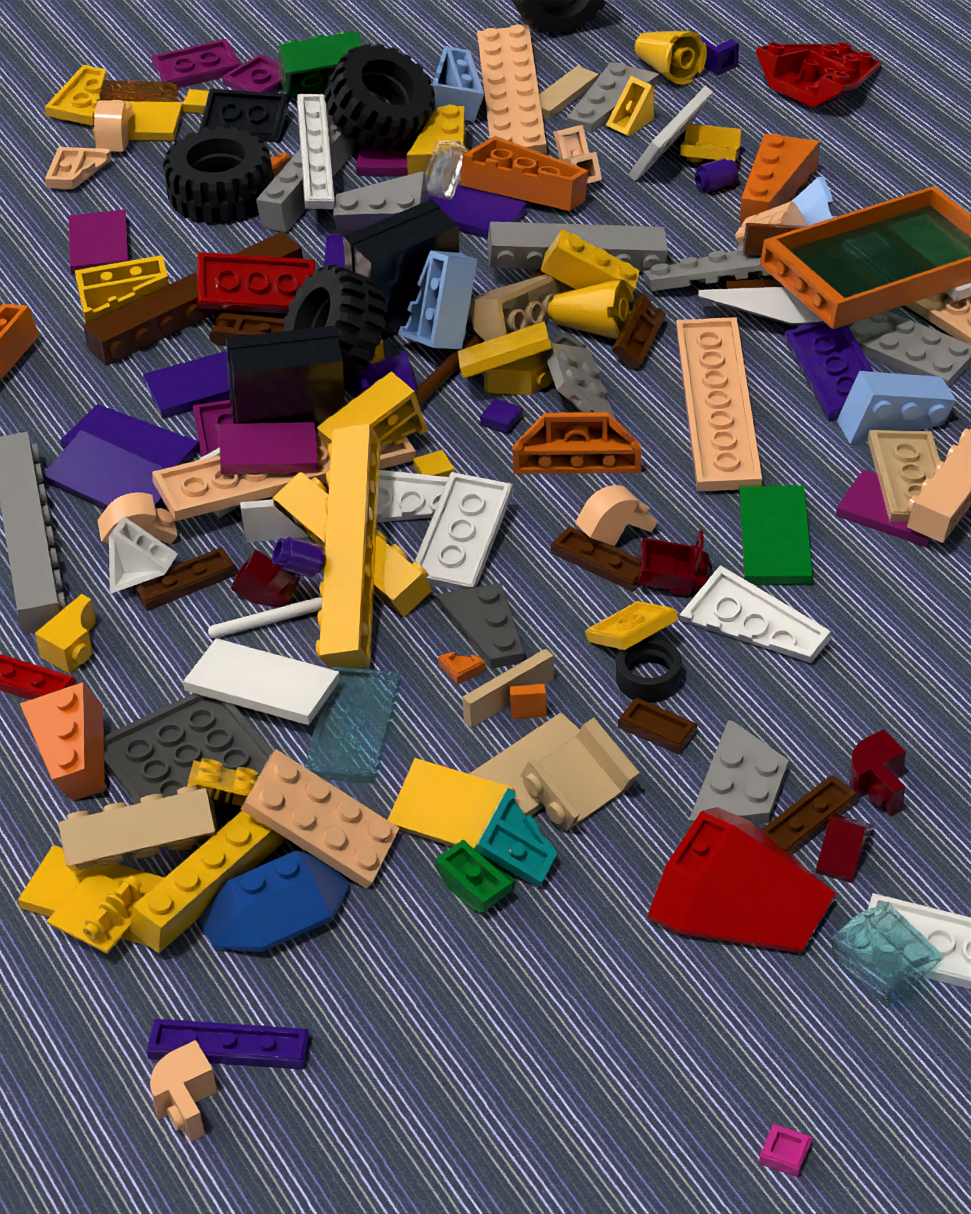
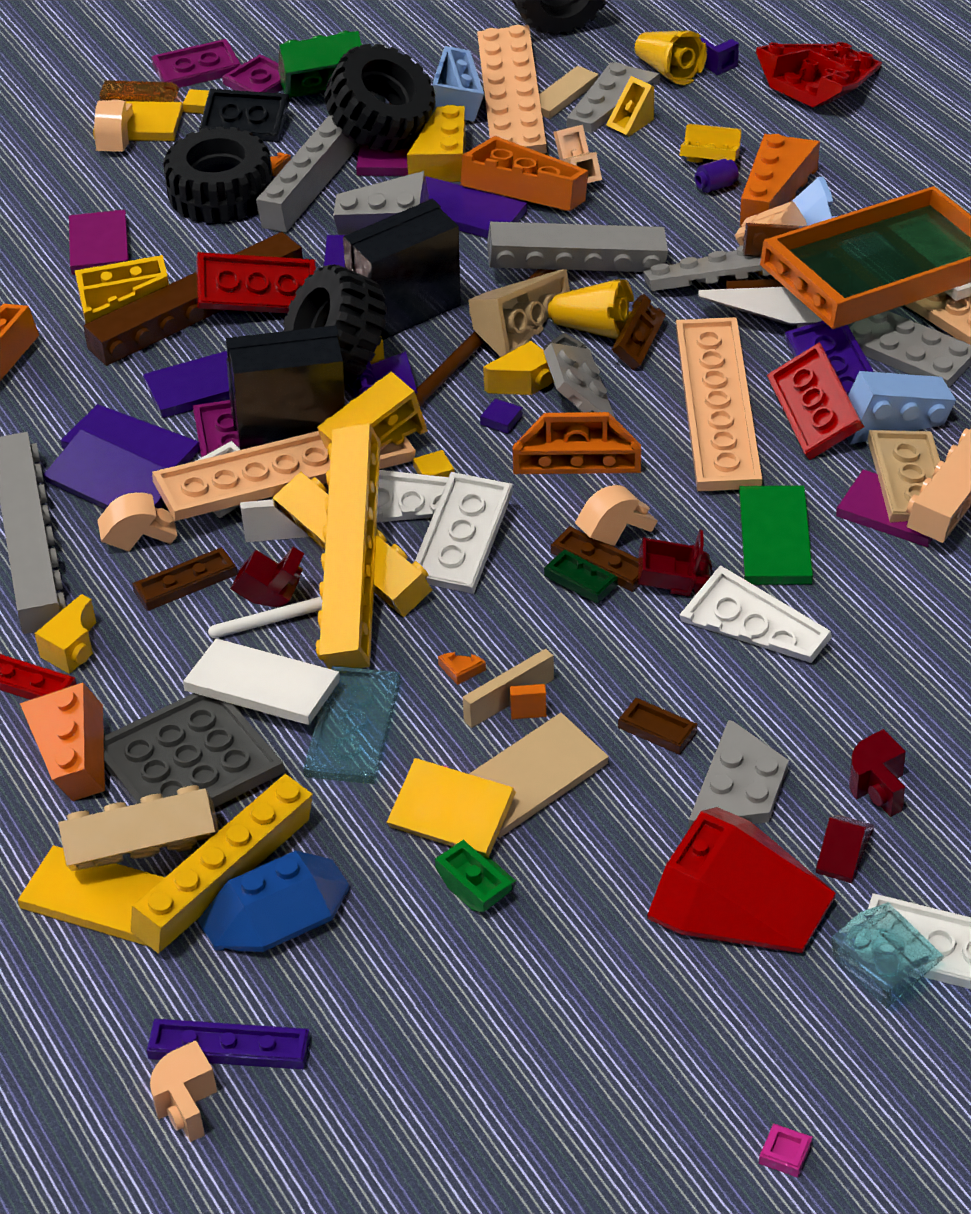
yellow wing [45,65,108,126] -> none
light nougat wing [45,147,112,190] -> none
yellow hinge [46,869,145,954] -> none
white slope [109,516,178,594] -> none
yellow hinge [187,758,259,806] -> none
reddish brown plate [209,313,285,345] -> none
magenta tile [219,422,318,474] -> none
light nougat plate [241,749,399,889] -> none
dark purple brick [272,537,326,578] -> none
white tile [297,94,334,209] -> none
light blue wedge [398,250,478,349] -> none
clear slope [425,141,469,200] -> none
dark grey wing [436,583,525,669] -> none
yellow tile [458,321,552,378] -> none
teal wing [473,788,557,888] -> none
tan panel [520,718,640,832] -> none
yellow brick [540,229,640,292] -> none
yellow tile [585,601,679,650] -> none
black tyre [616,638,682,703] -> none
white tile [628,85,713,181] -> none
reddish brown tile [761,775,859,856] -> none
none -> dark green plate [544,549,618,604]
none -> red tile [767,342,864,460]

